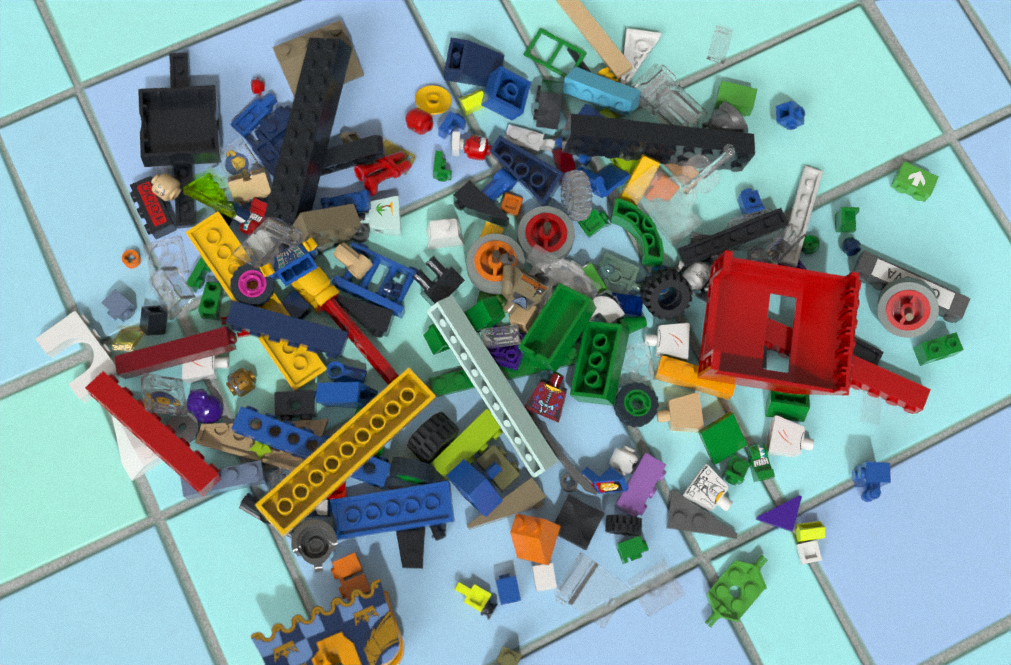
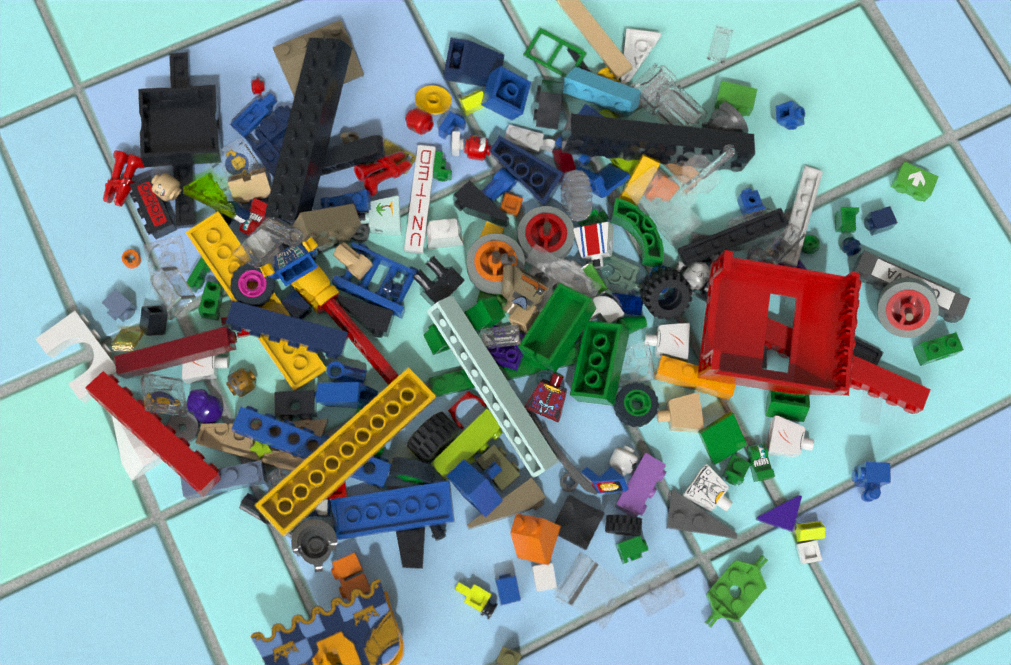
none -> red piece [103,150,146,207]
none -> white tile [404,145,436,254]
none -> red cap [448,391,487,430]
none -> torso [573,222,614,269]
none -> dark blue brick [864,206,898,236]

